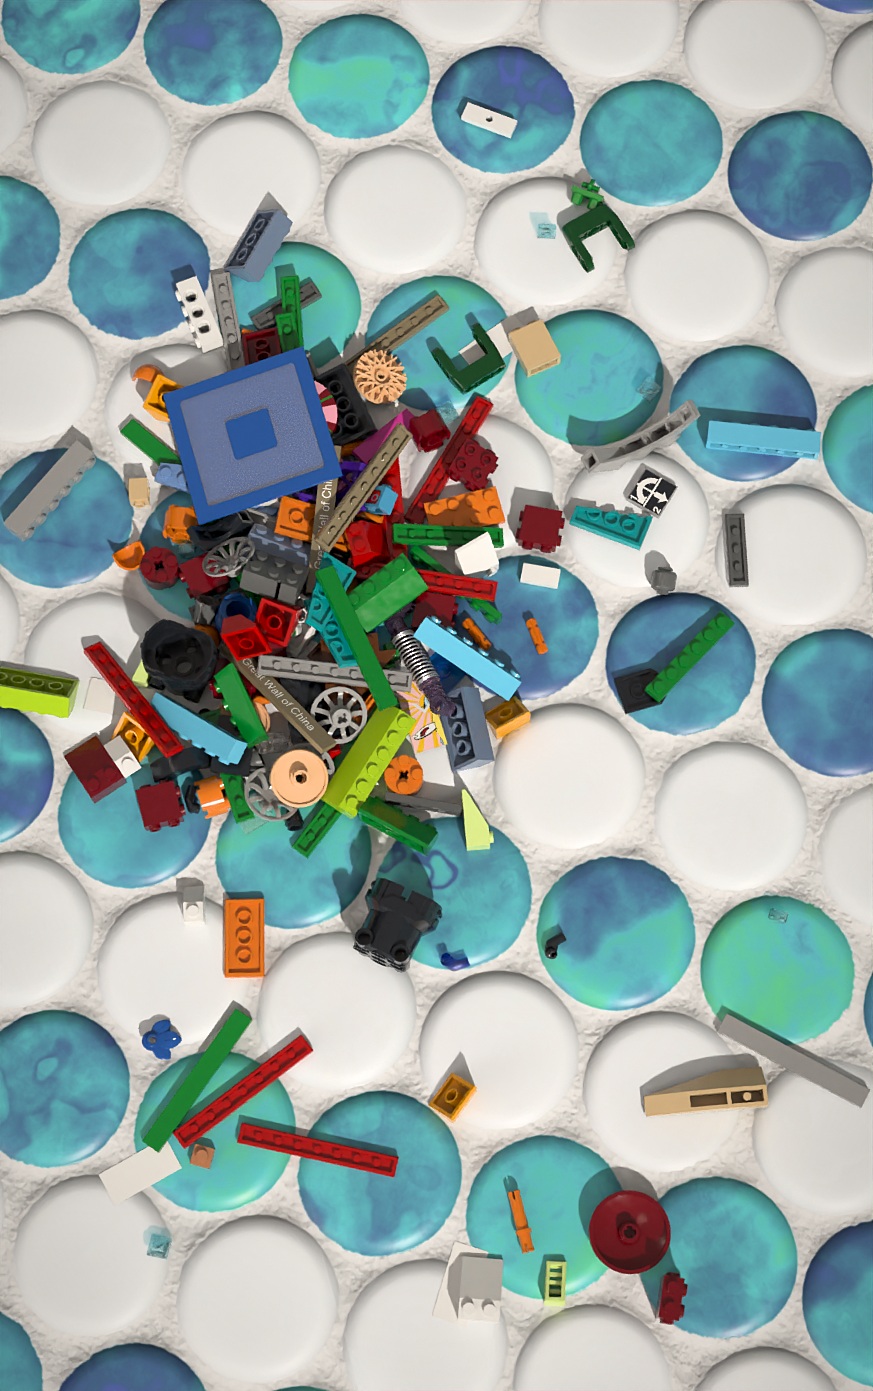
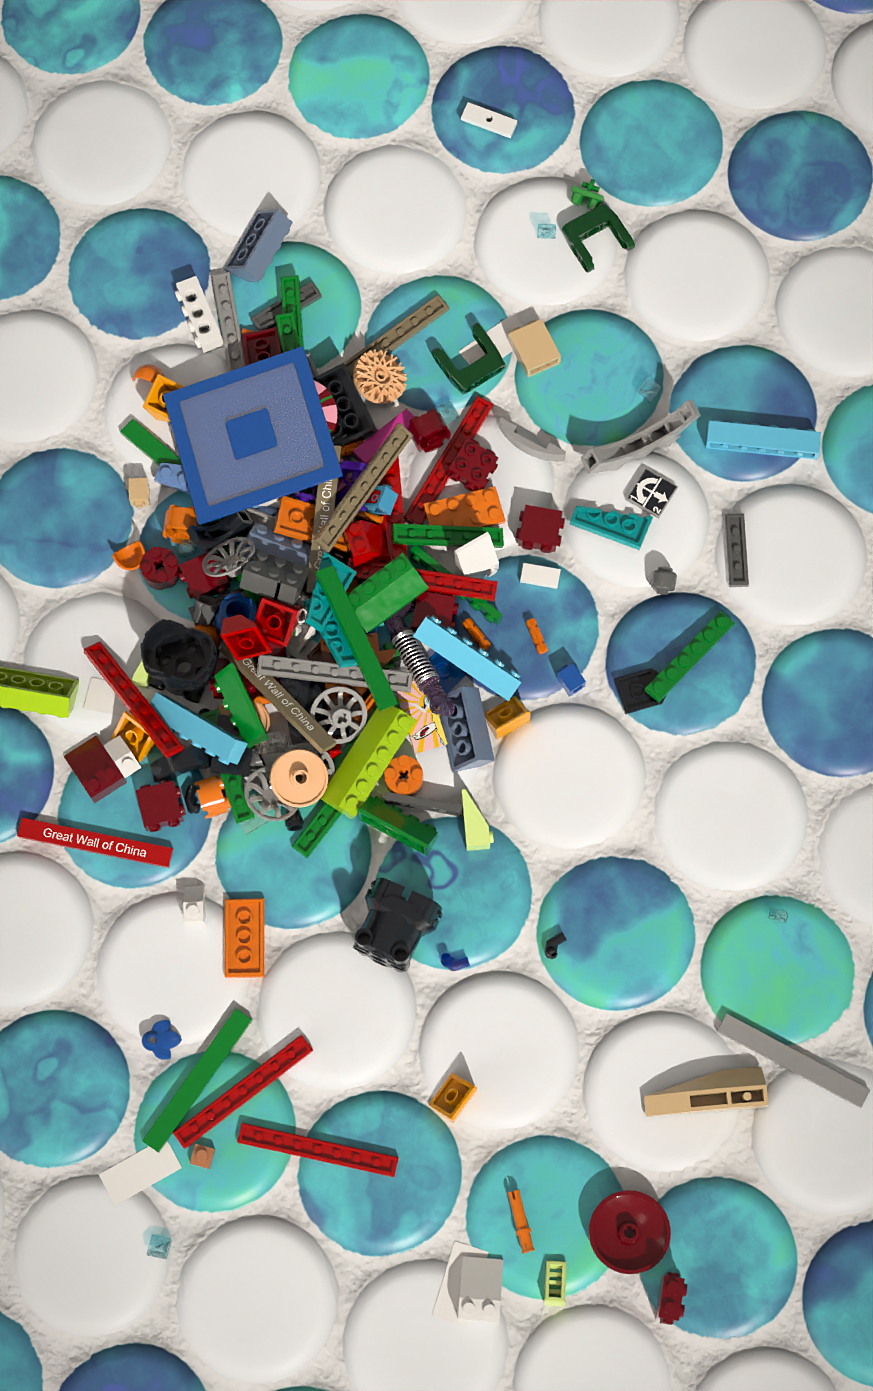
light grey brick [3,440,96,542] -> none
none -> red tile [17,818,174,868]
none -> light grey slope [499,417,566,462]
none -> blue brick [557,663,586,697]

